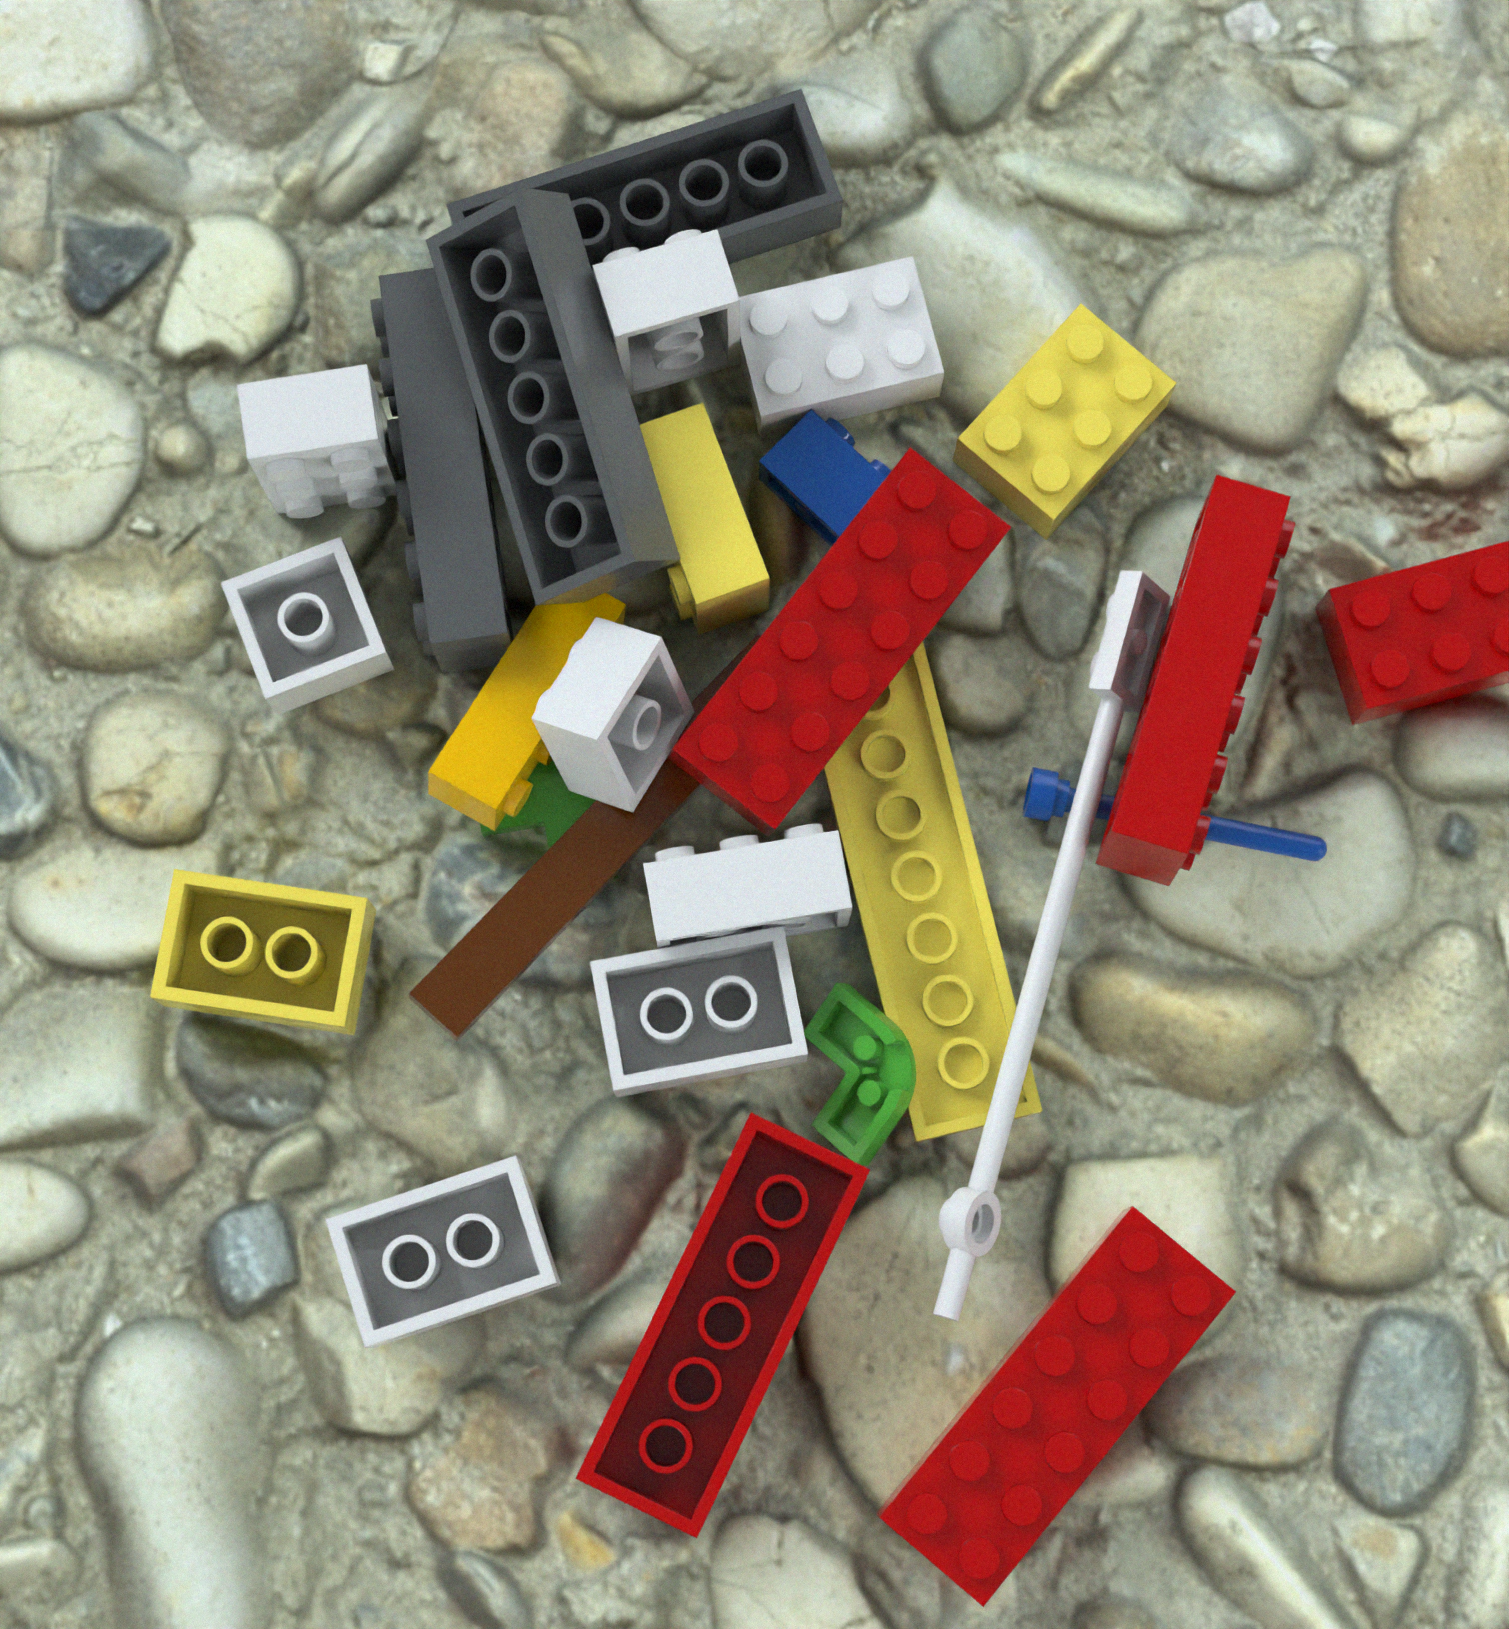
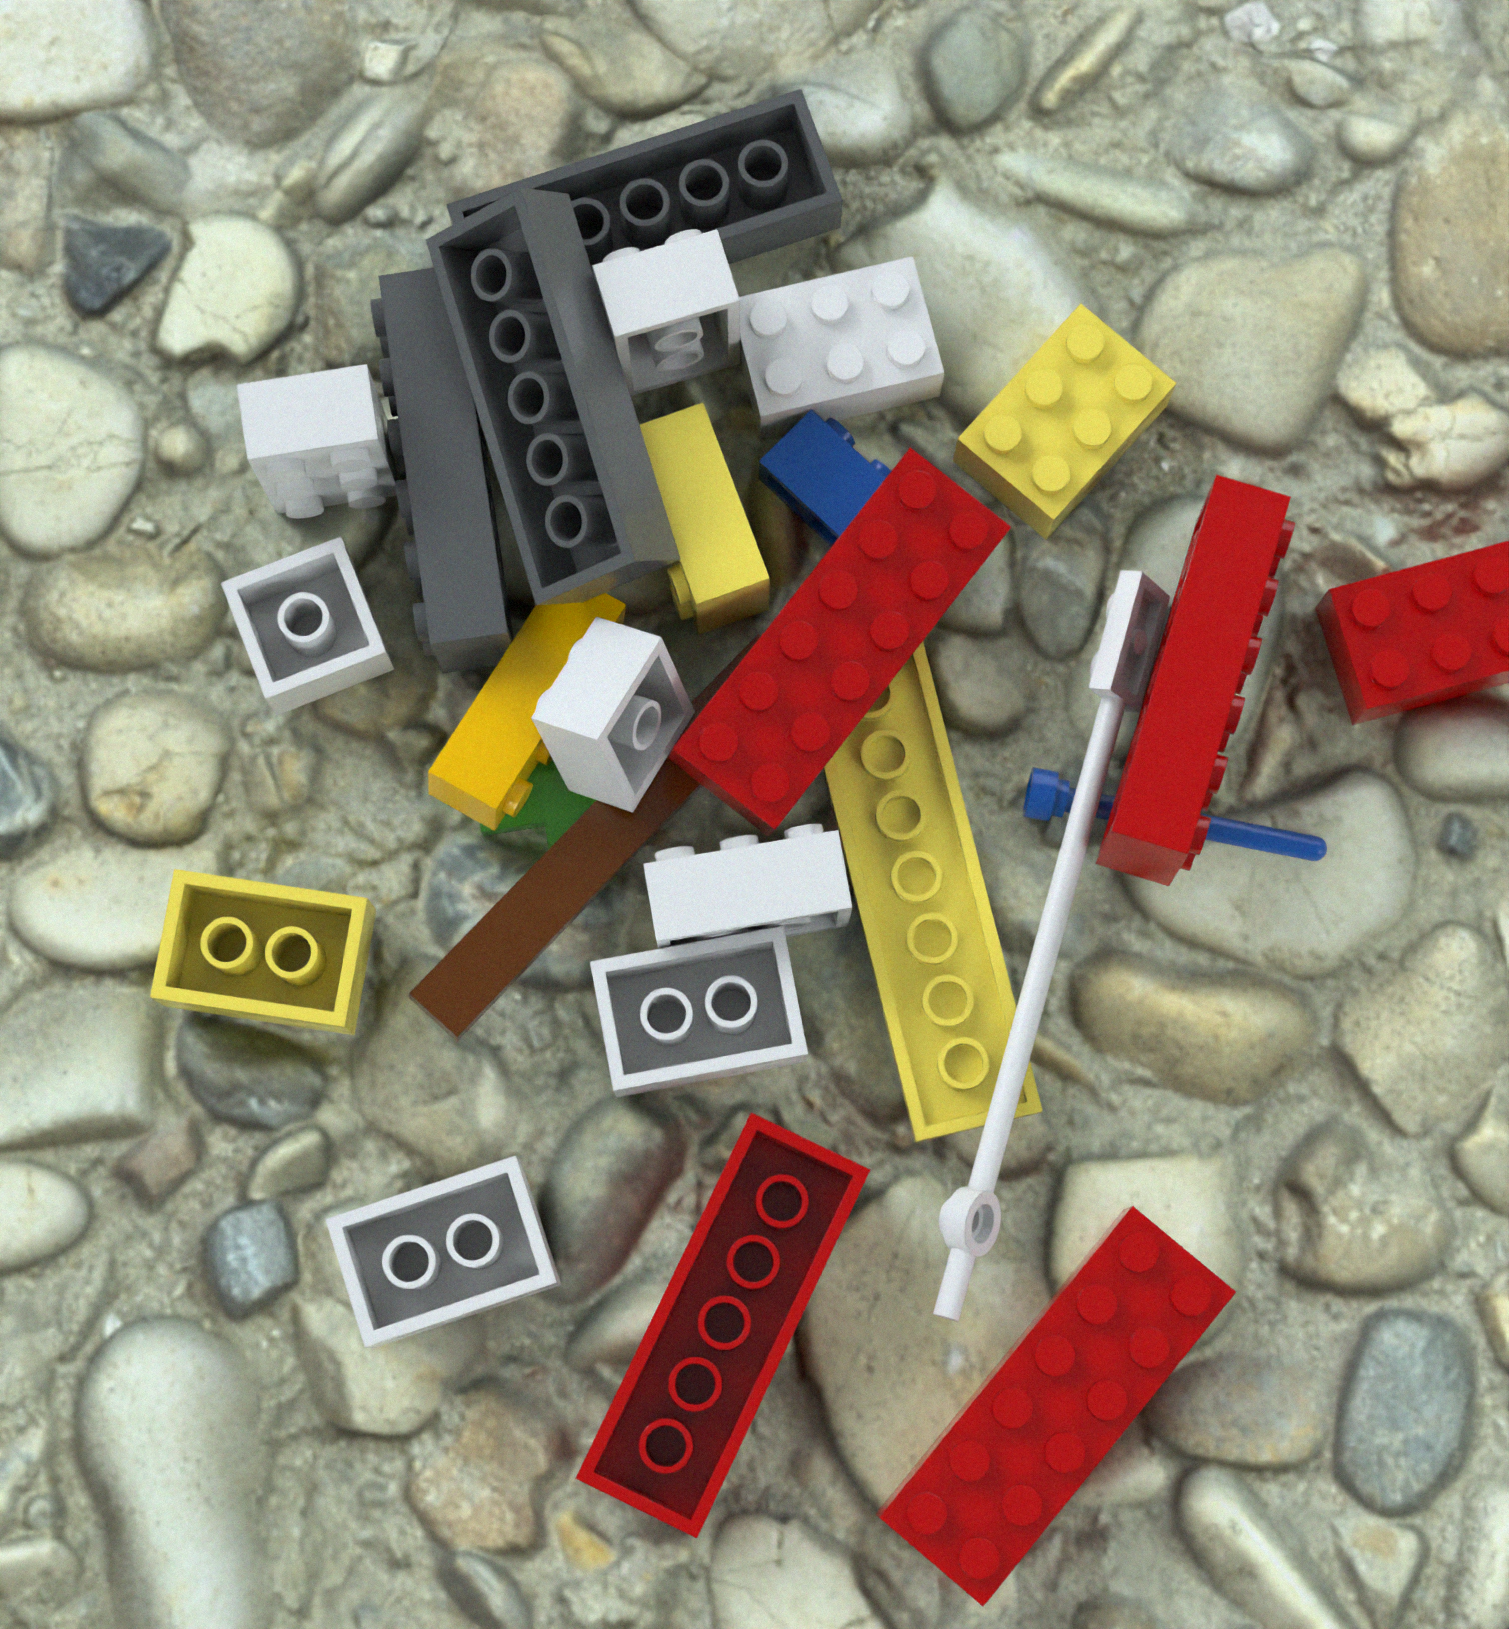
bright green plate [804,982,916,1165] -> none

